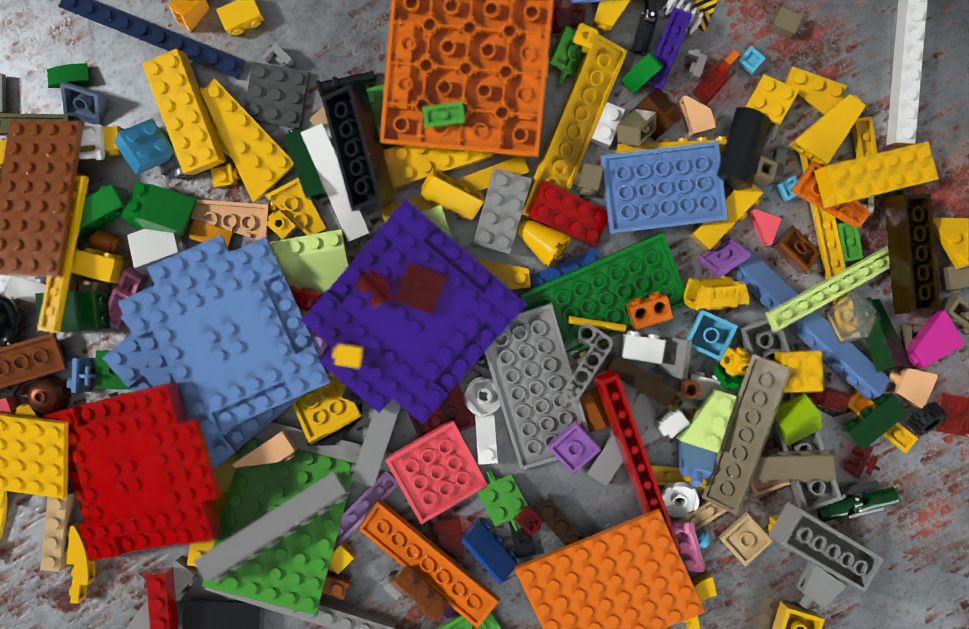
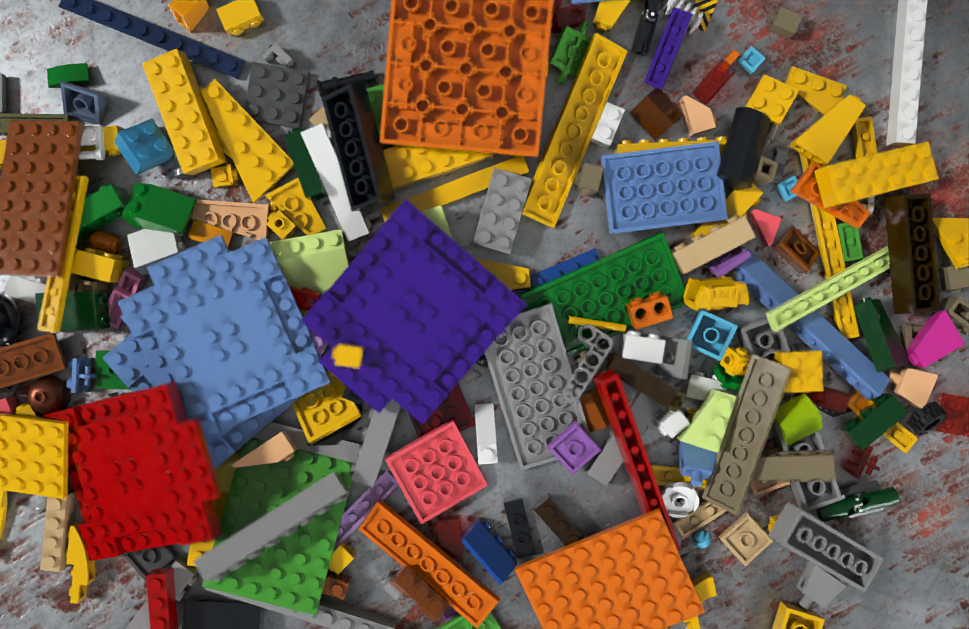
clear red hips [355,269,393,308] -> none
clear red tile [394,262,447,315] -> none
yellow brick [421,168,484,220] -> none
bright green plate [422,102,466,128] -> none
white plate [463,377,501,417] -> none
bright green plate [478,469,529,531] -> none
dark red bracket [514,505,544,536] -> none
yellow cone [517,219,571,269] -> none
red plate [527,181,608,248] -> none
yellow bracket [573,23,598,53] -> none
dark tan brick [616,109,656,146] -> none
green slope [621,52,663,94] -> none
bright pink plate [672,522,706,572] -> none
dark orange brick [677,379,701,400] -> none
light grey bracket [685,49,708,82] -> none
clear slope [824,290,877,343] -> none
none -> dark grey plate [122,545,177,581]
none -> tan brick [671,215,755,274]

